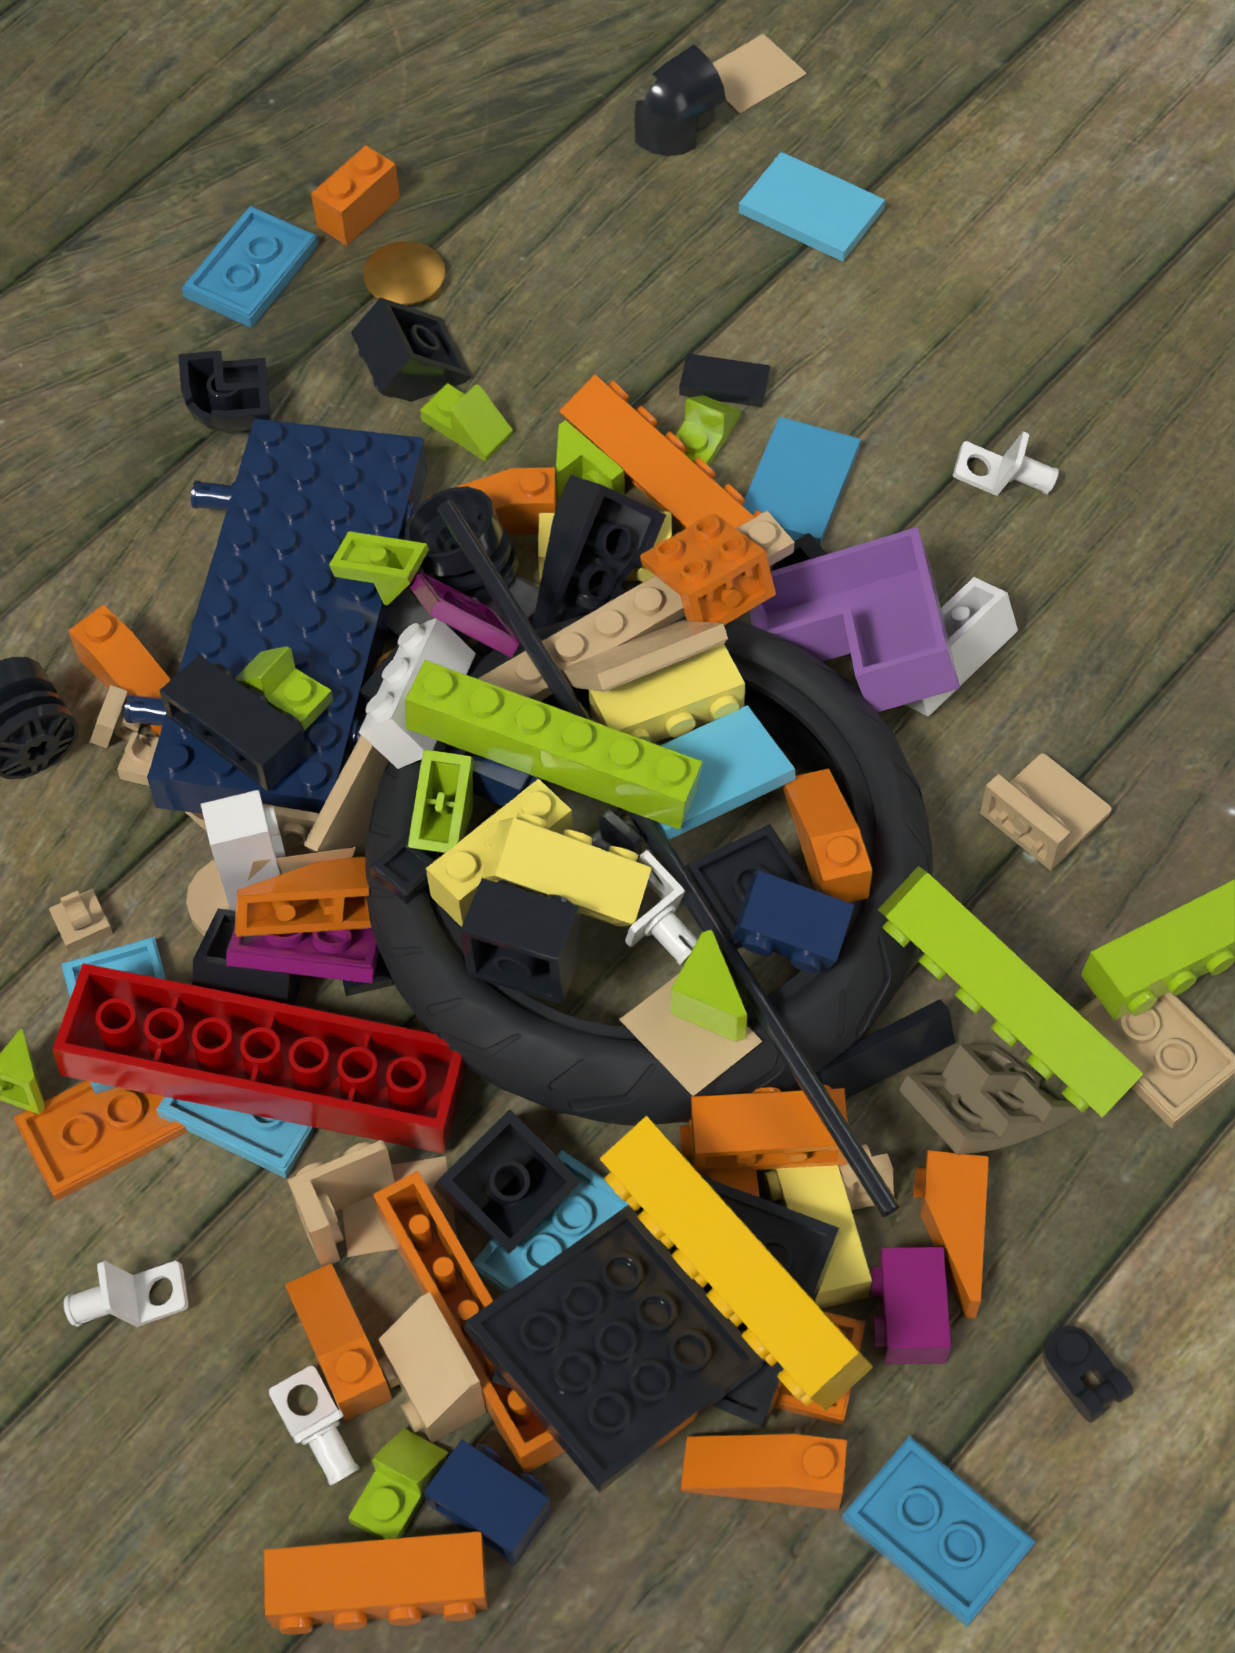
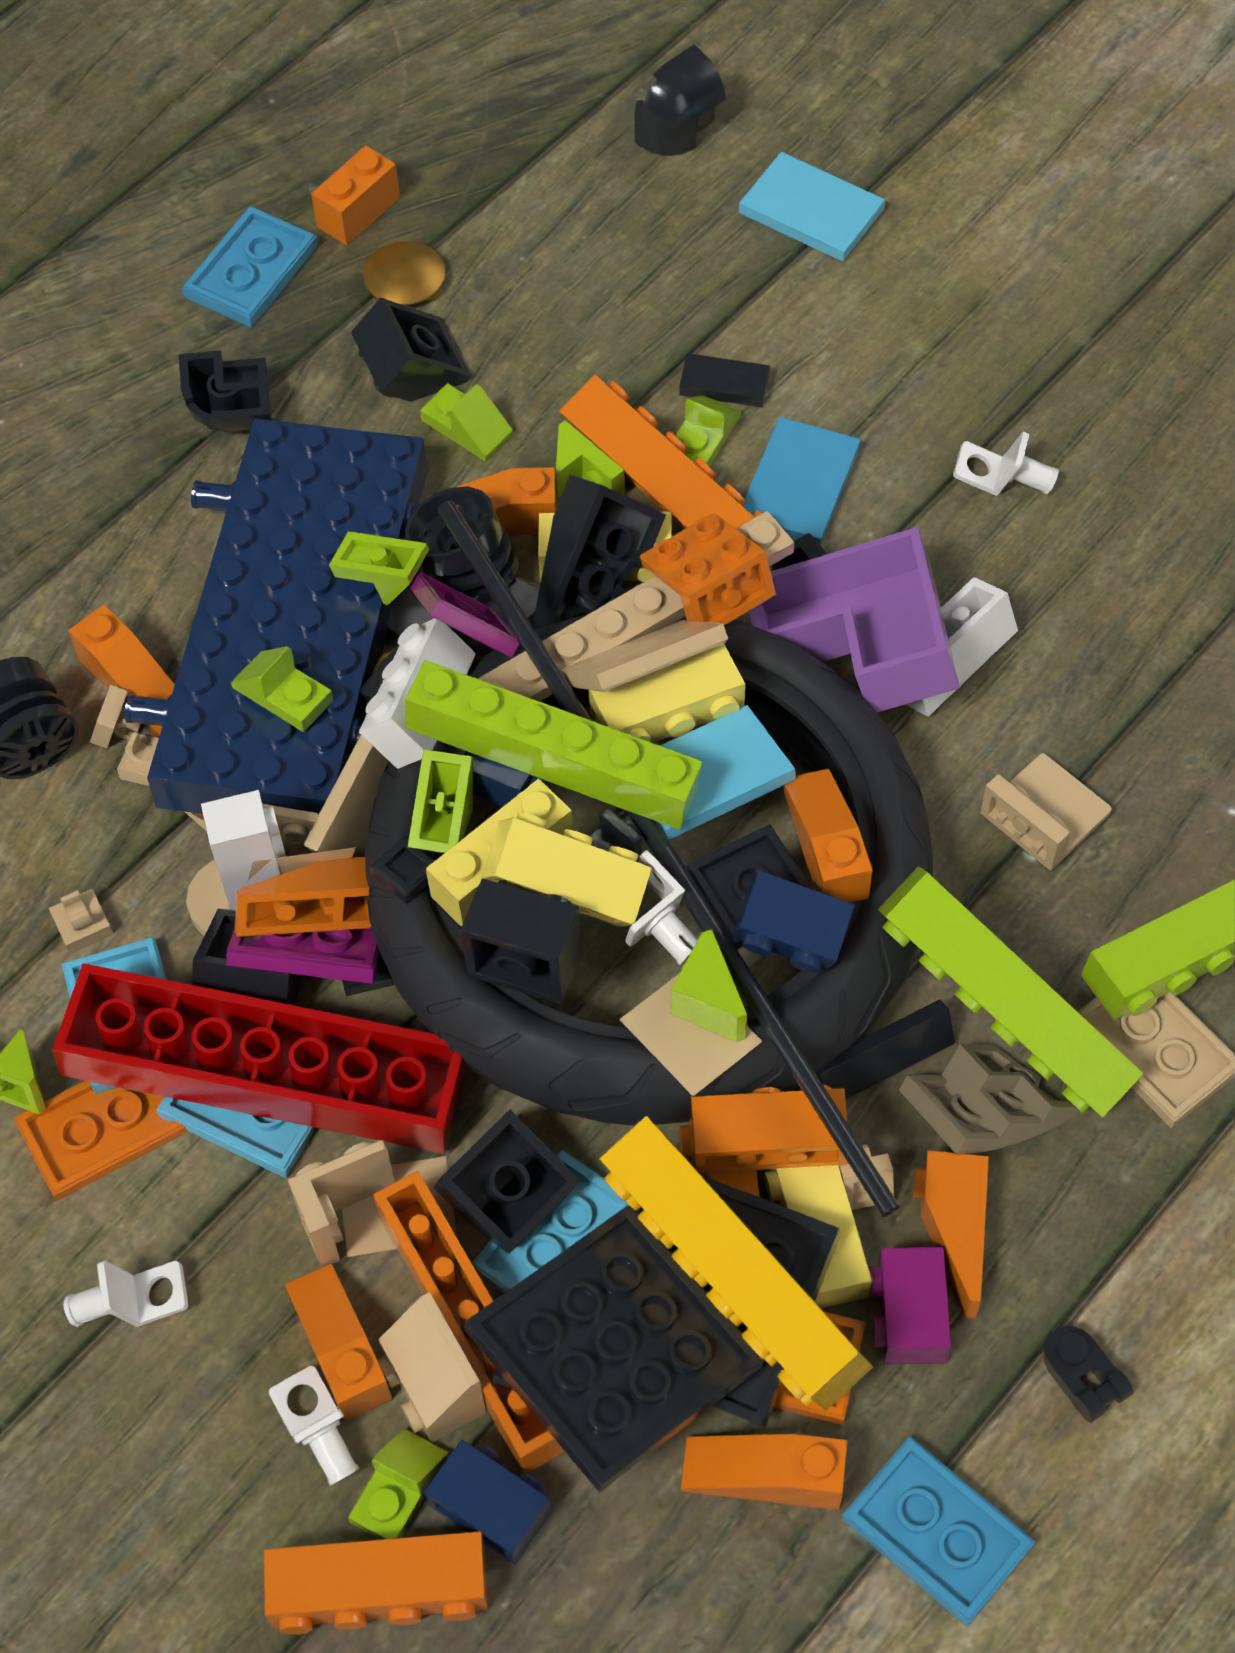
black brick [159,654,307,792] -> none
tan sticker [713,34,807,113] -> none

